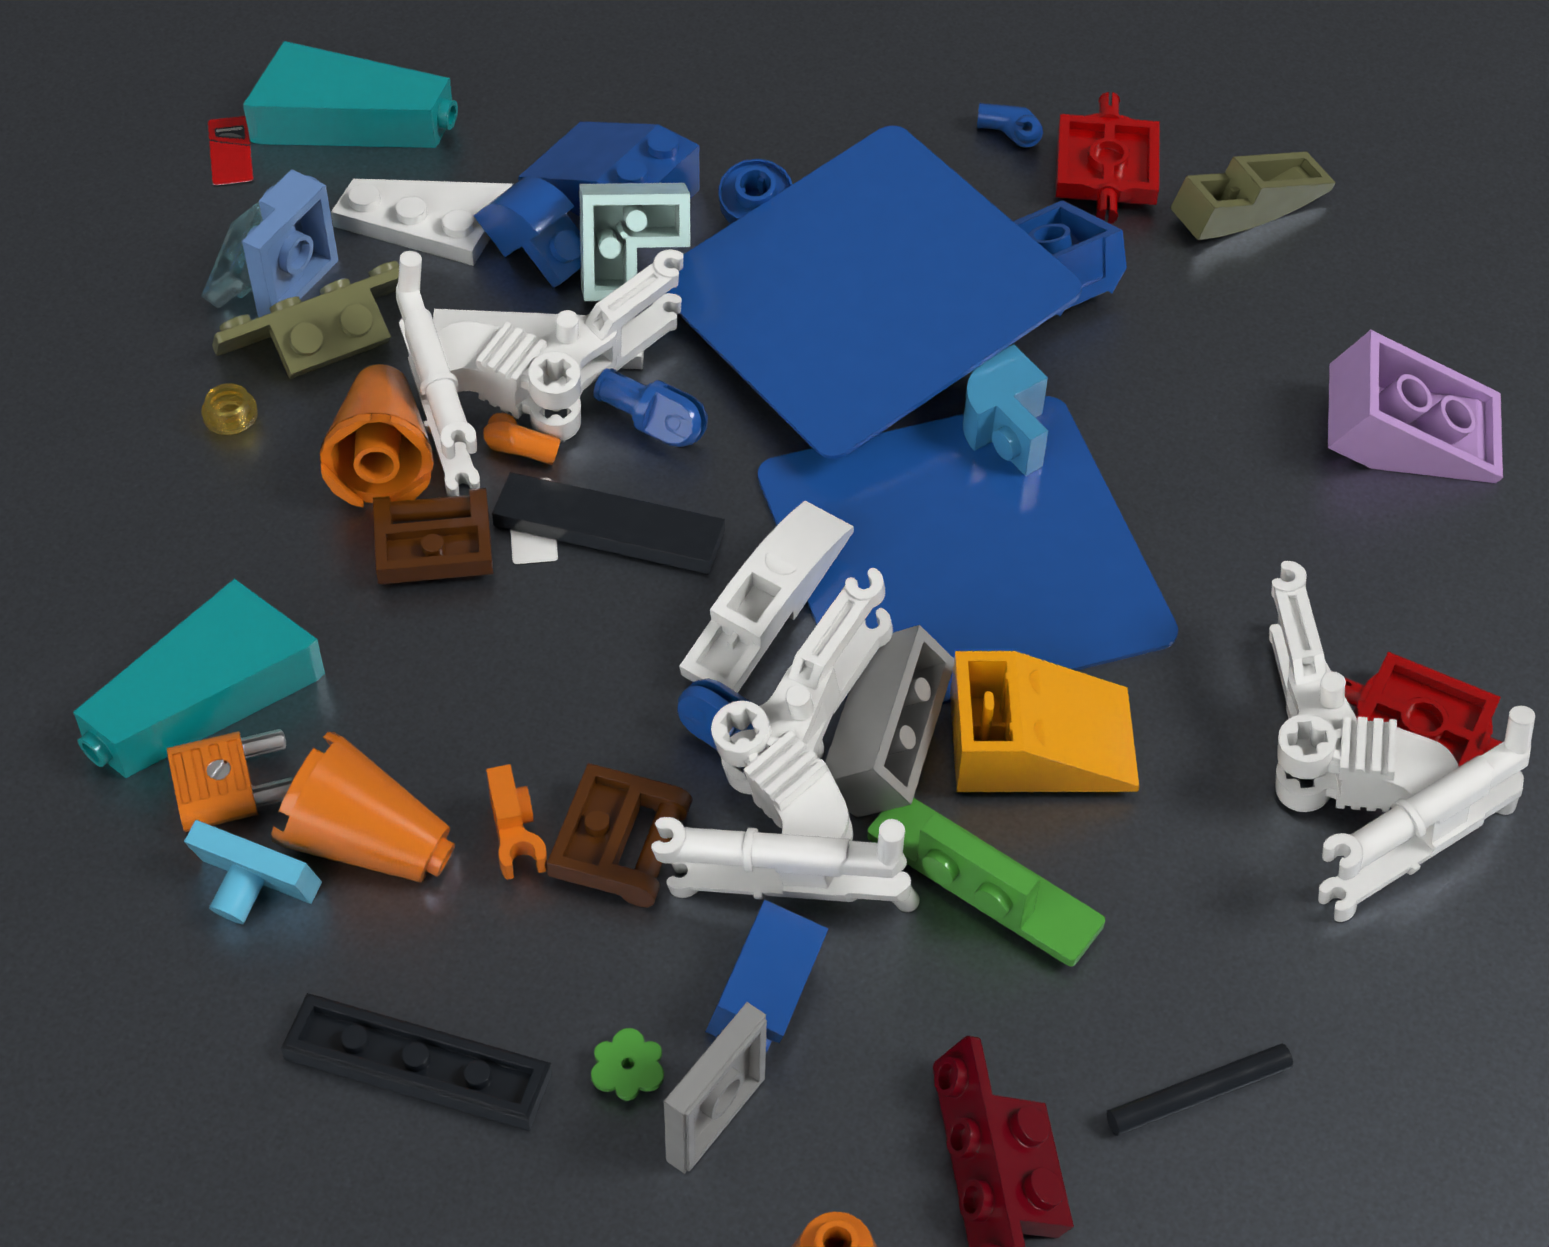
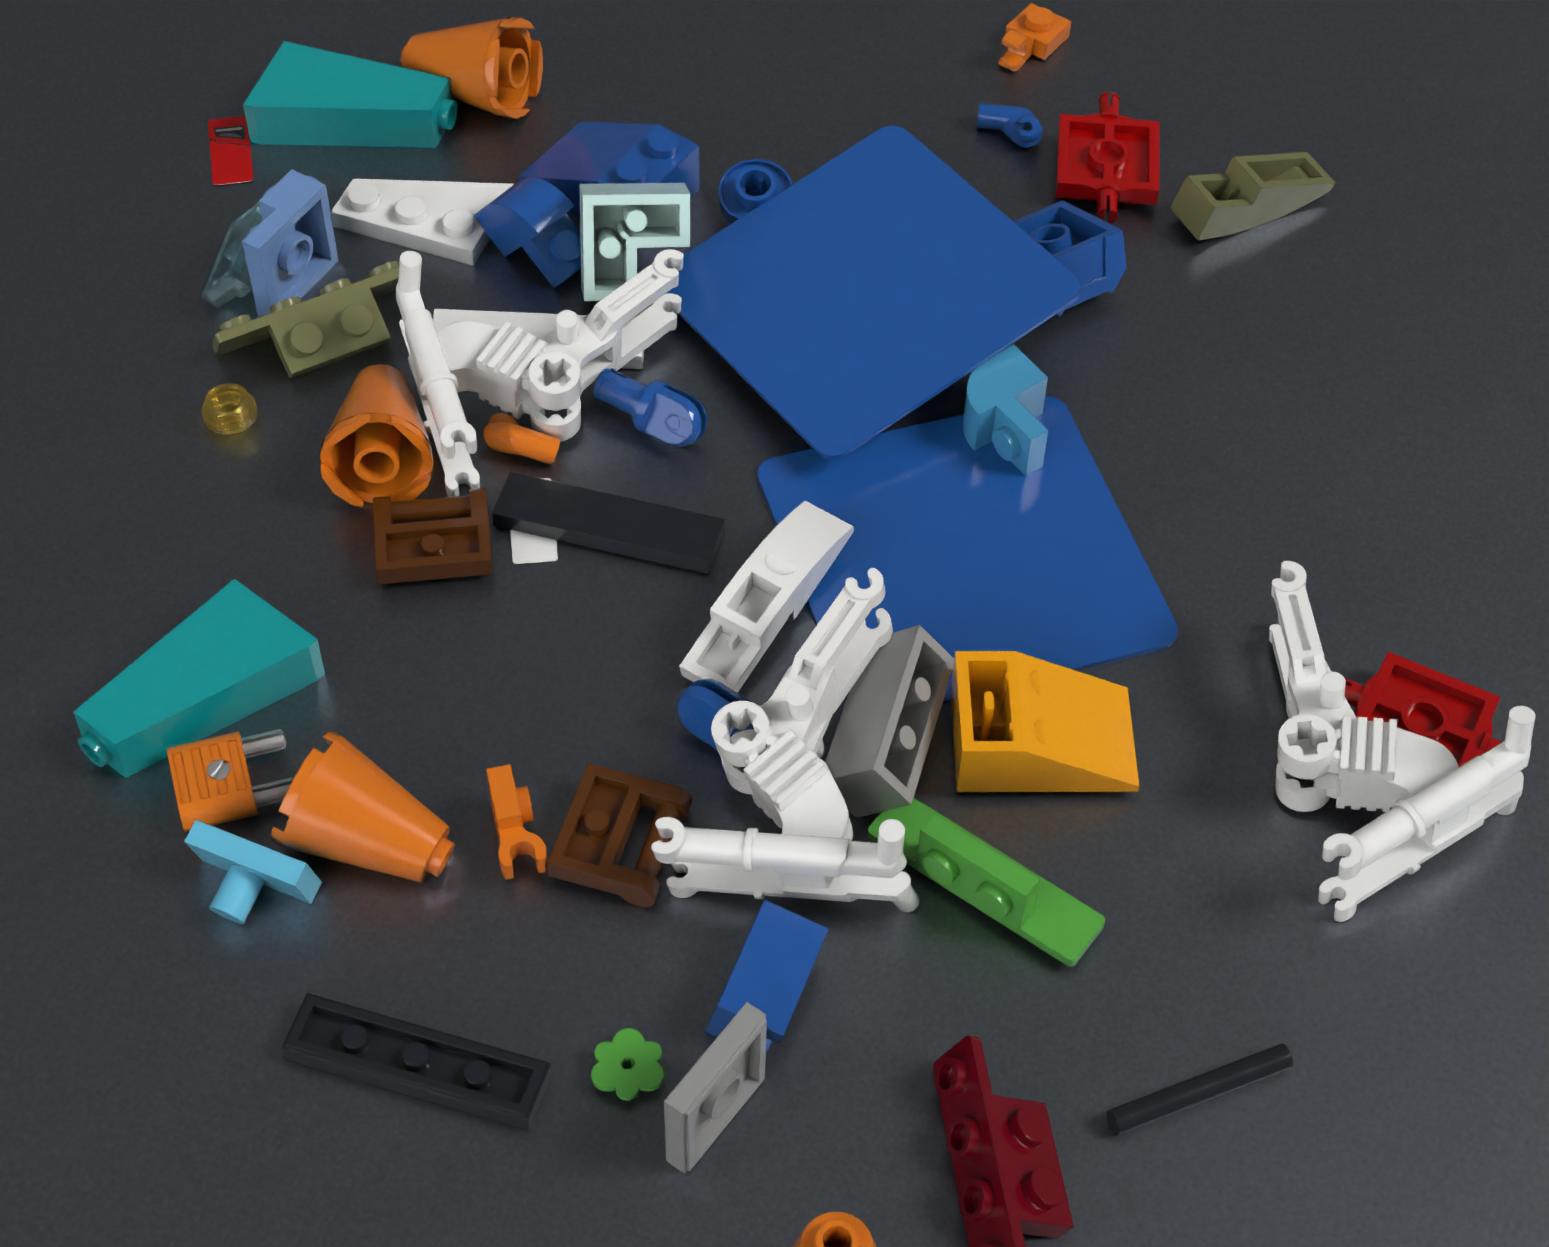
lavender slope [1328,330,1503,483] -> none
none -> orange cone [400,17,543,119]
none -> orange plate [998,3,1072,72]

